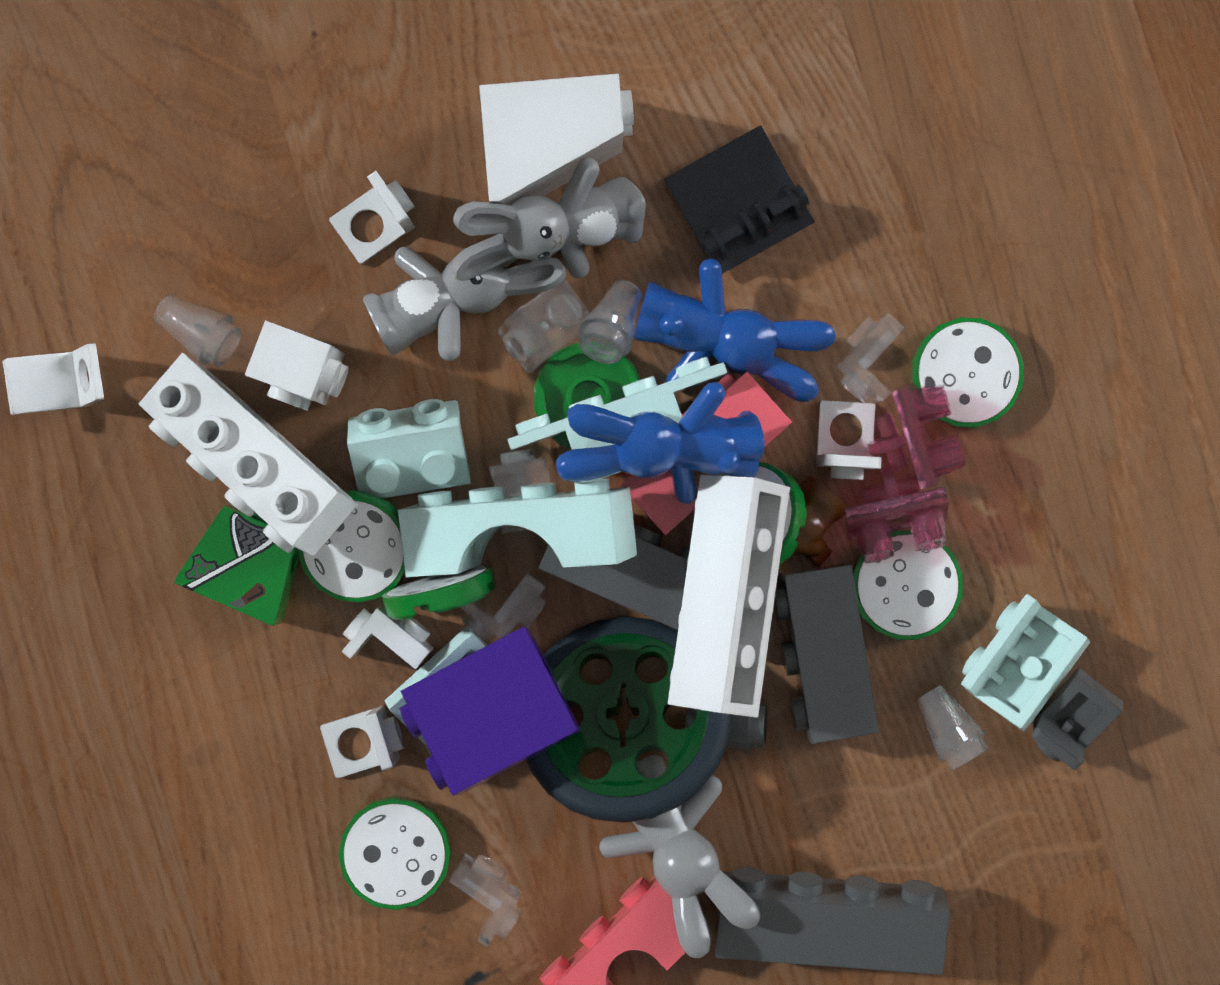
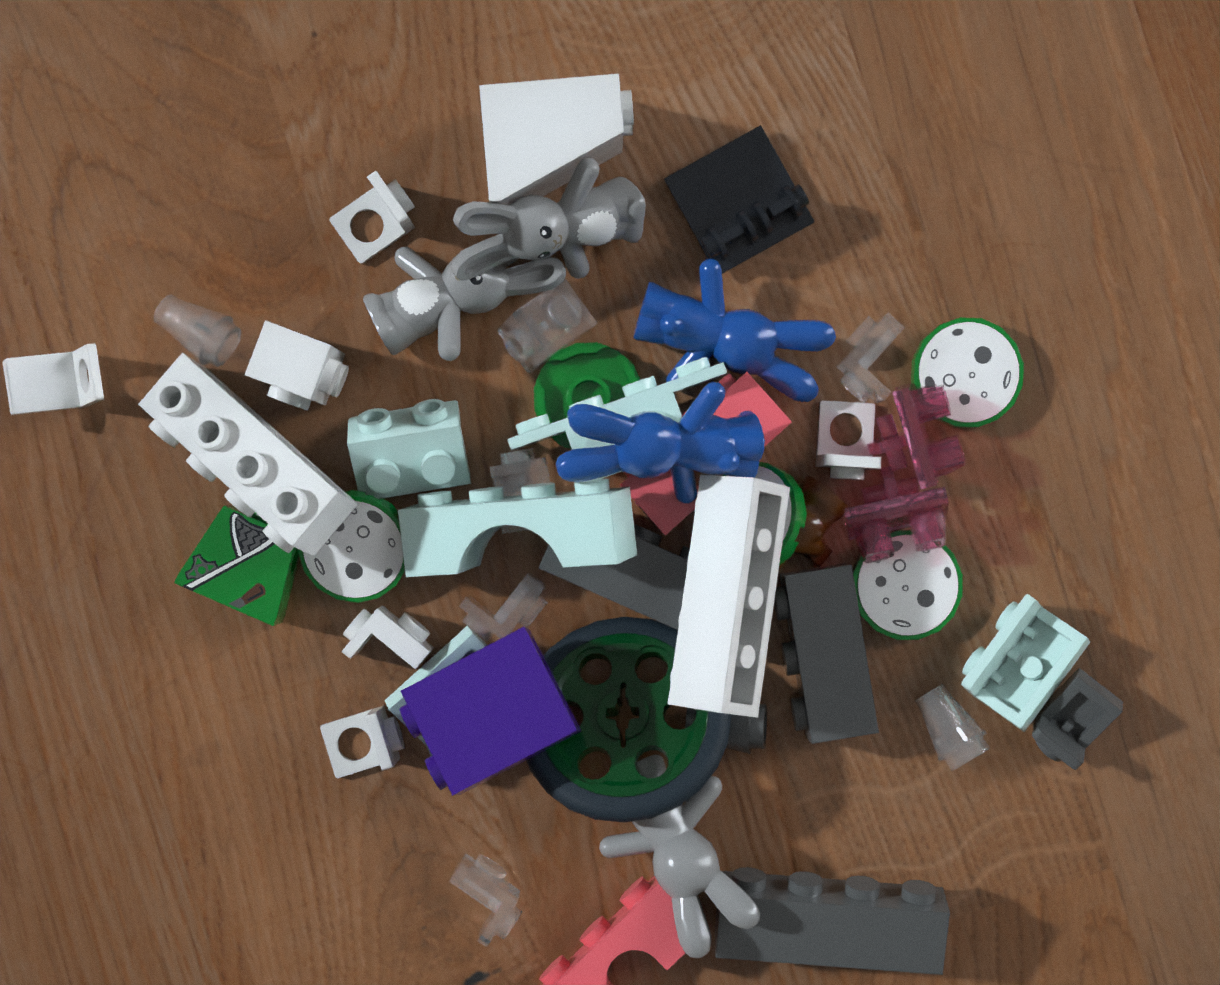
white tile [338,796,452,910] -> none
green tile [382,565,497,620] -> none
clear cone [579,280,642,364] -> none

